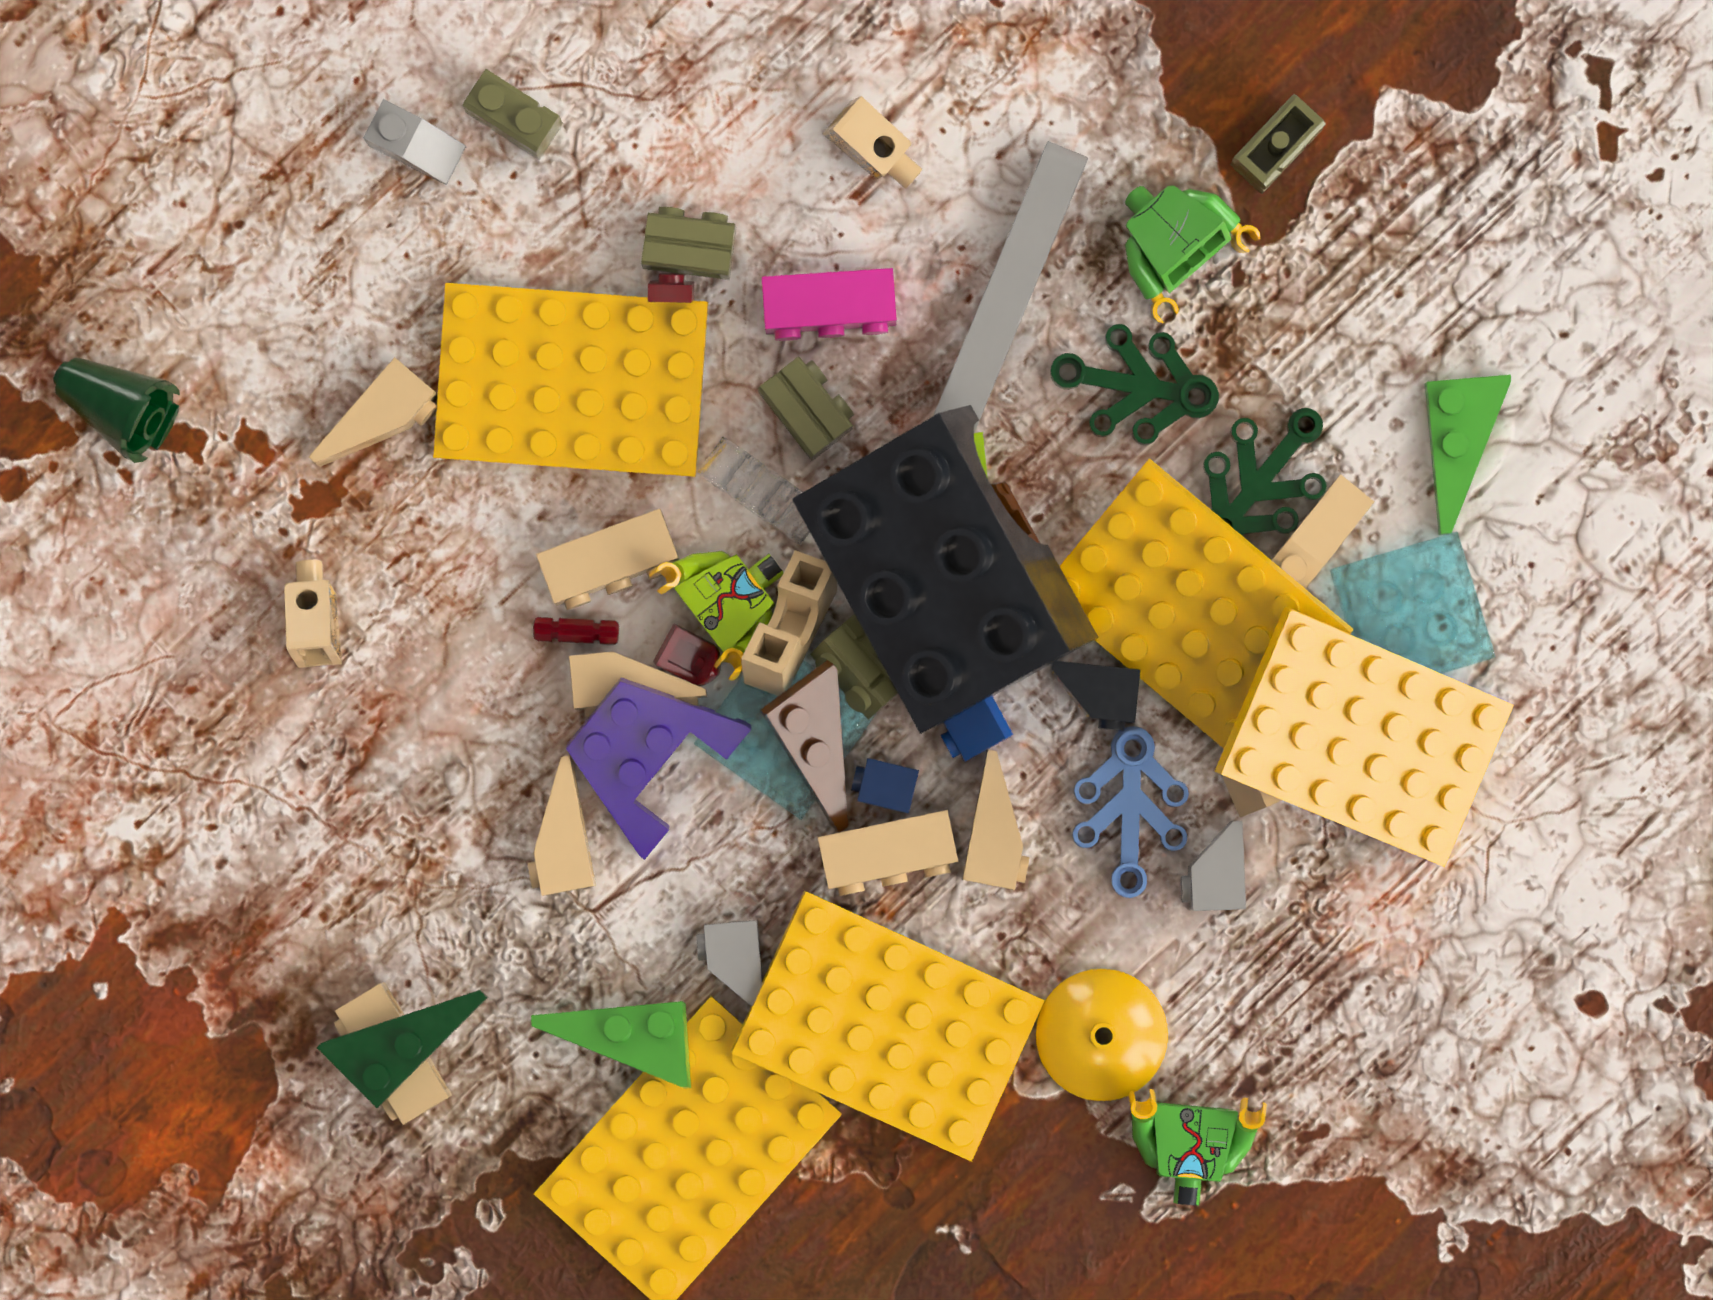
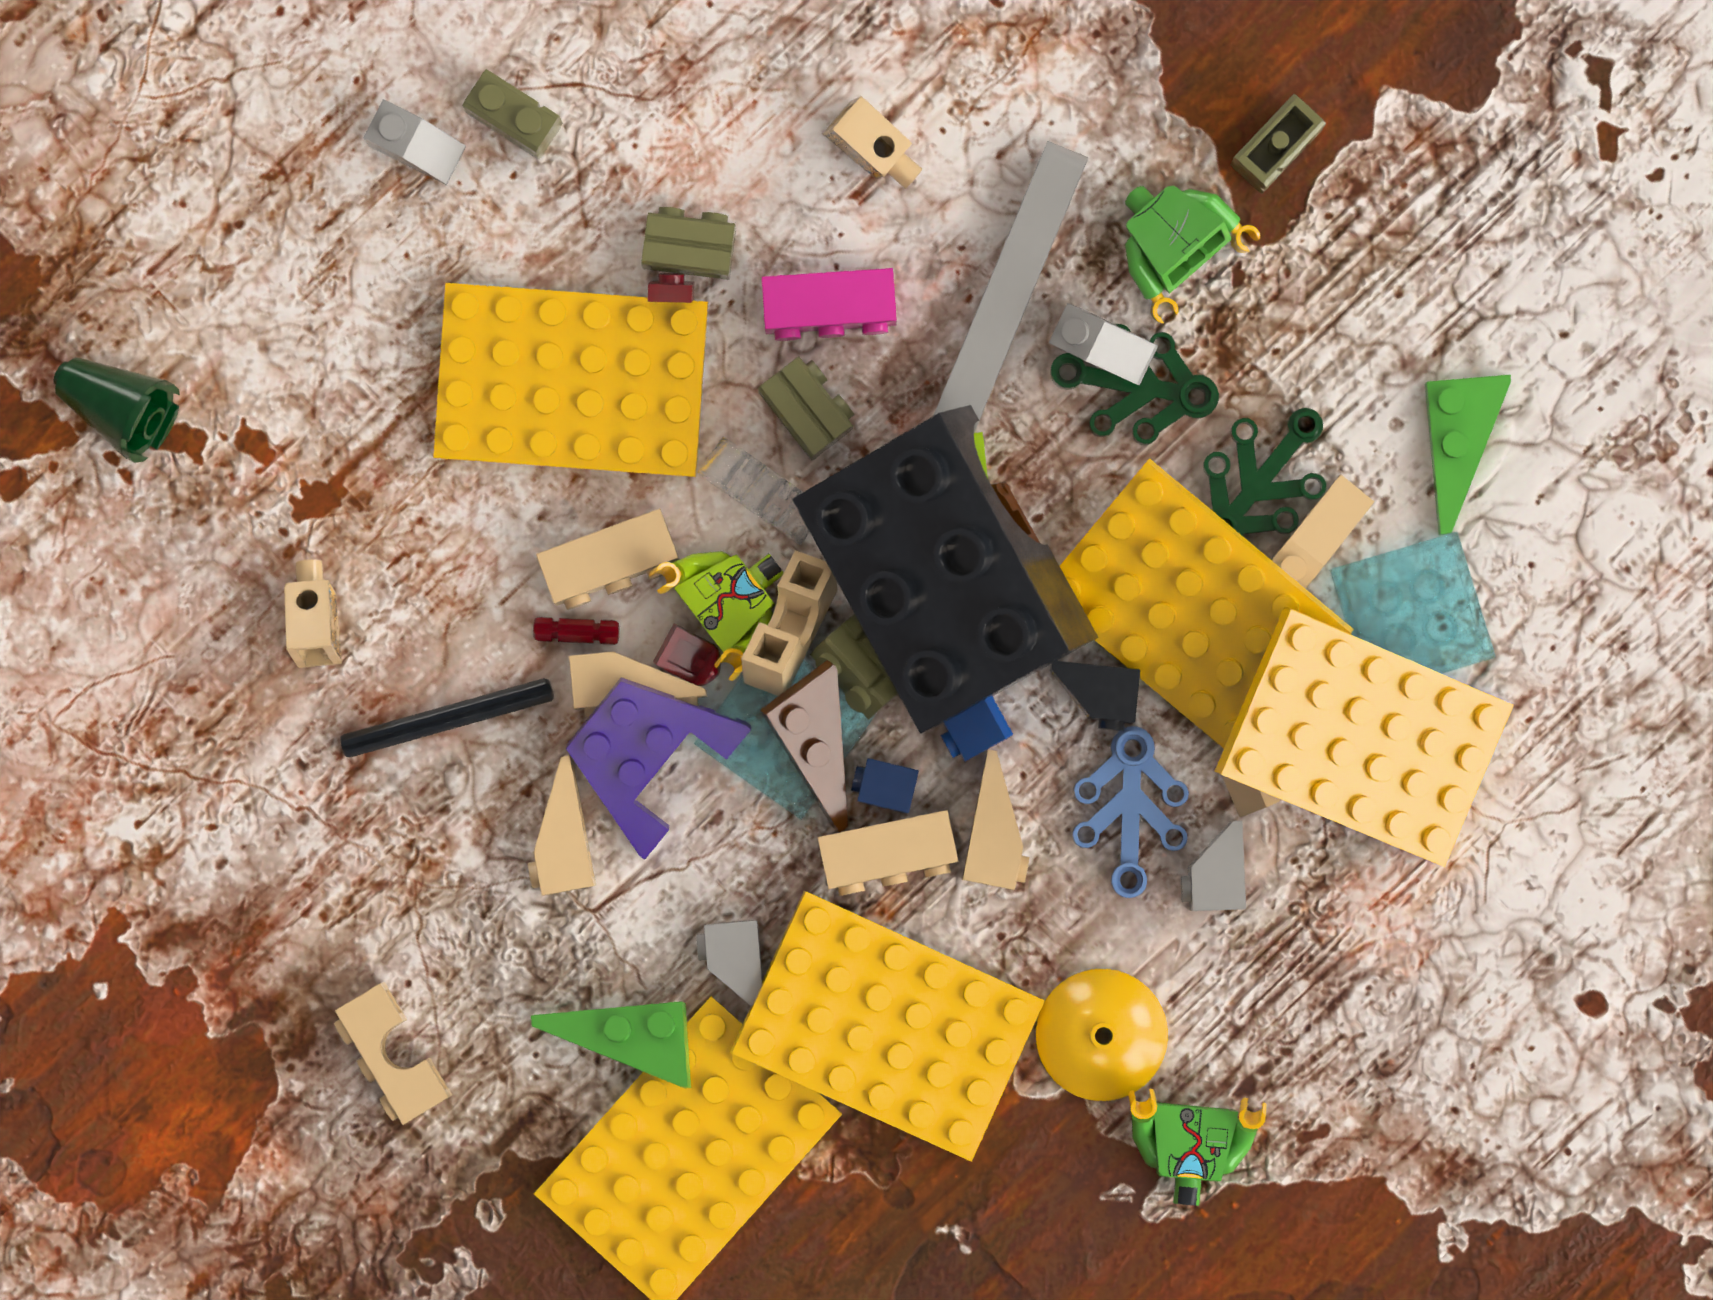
tan slope [309,357,437,467] -> none
dark green wing [316,990,489,1108] -> none
none -> black axle [340,678,554,758]
none -> slope [1049,303,1158,385]

